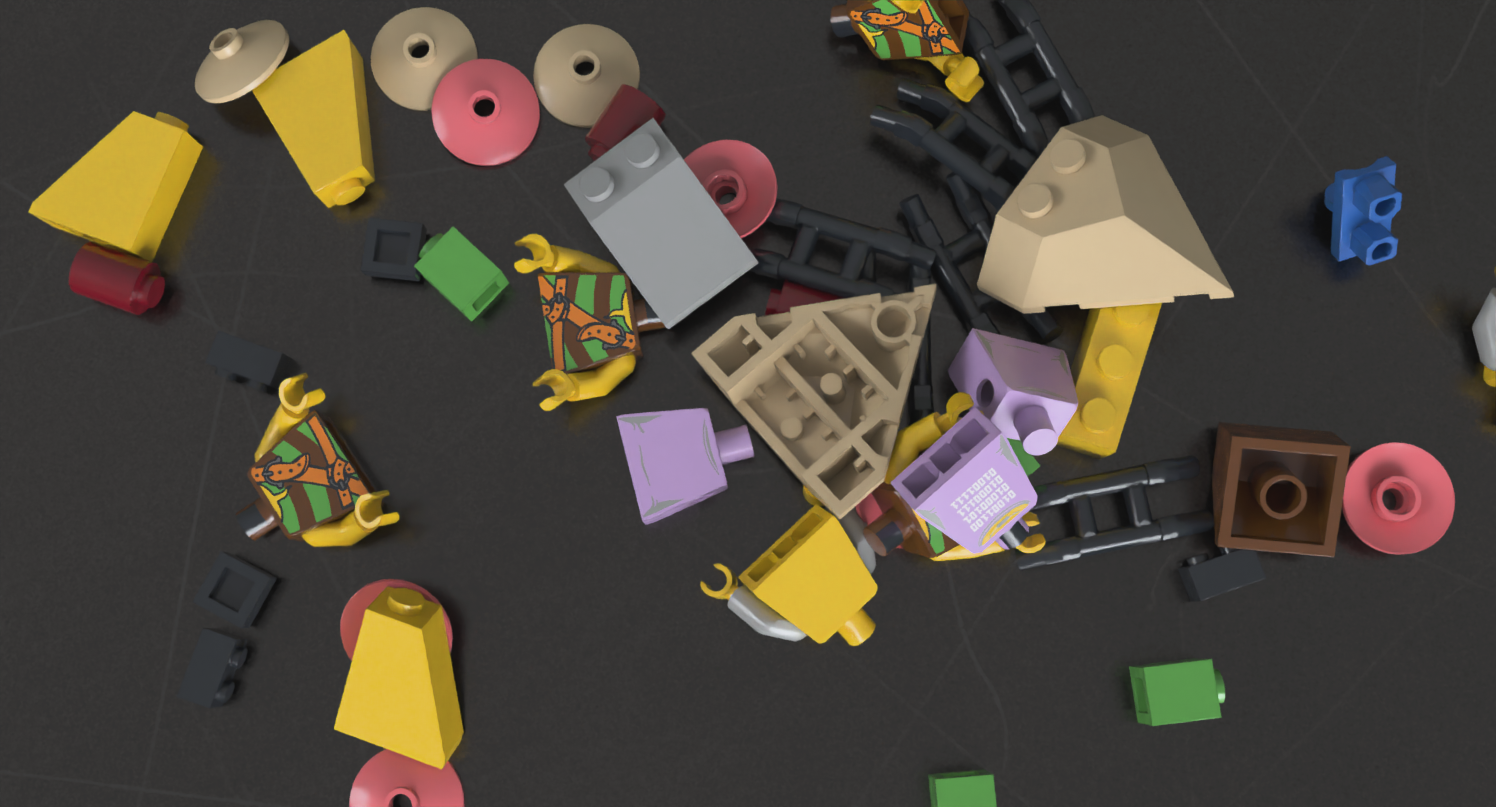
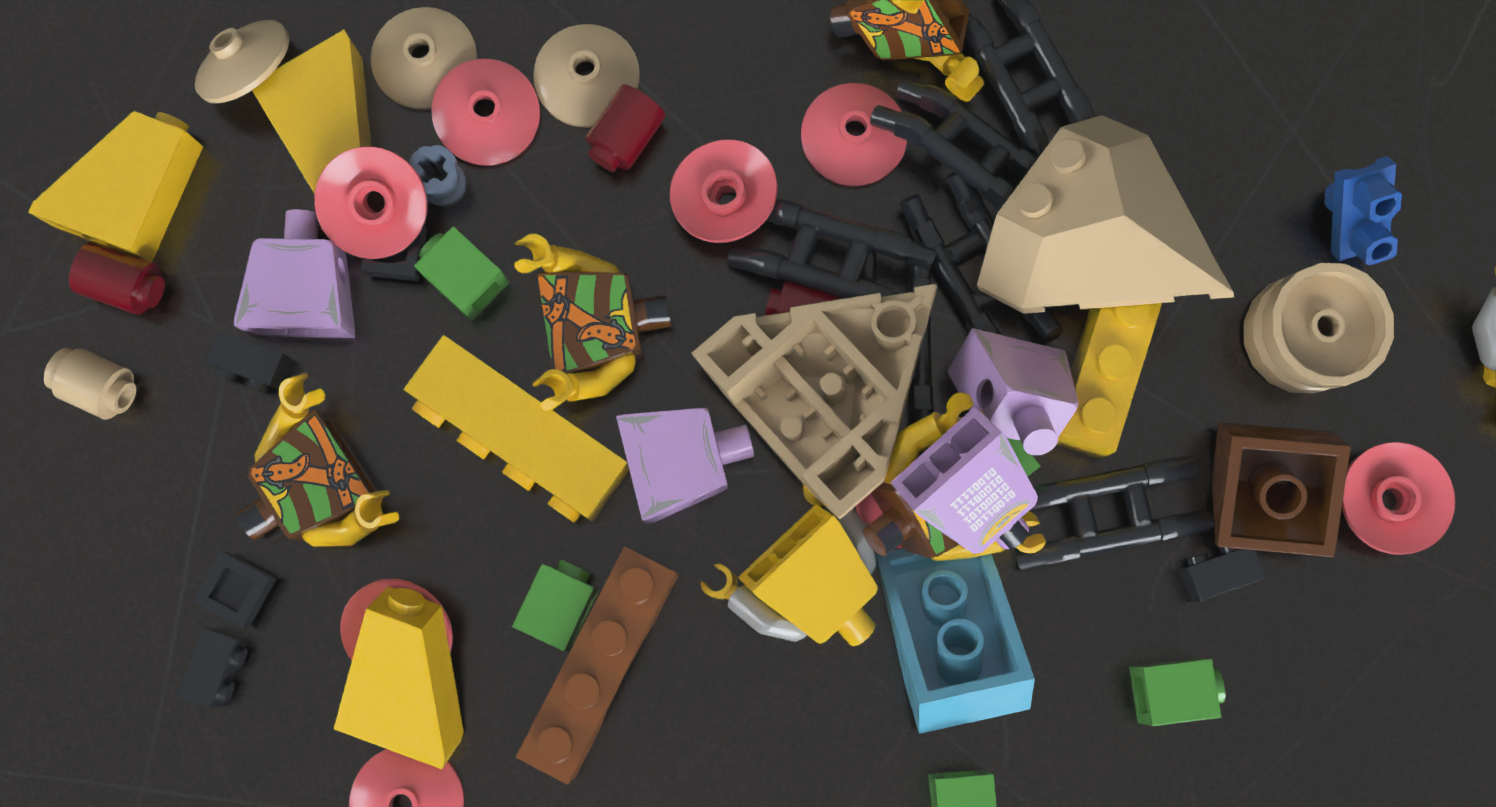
light grey slope [564,118,759,329] -> none
none -> tan brick [44,348,136,420]
none -> lavender torso [234,209,355,338]
none -> coral dish [315,146,427,259]
none -> yellow brick [403,335,630,523]
none -> sand blue bush [409,145,467,207]
none -> bright green brick [512,559,599,651]
none -> dark orange arch [515,546,678,785]
none -> coral dish [801,83,907,187]
none -> medium azure slope [876,548,1035,734]
none -> tan wheel [1244,263,1394,393]

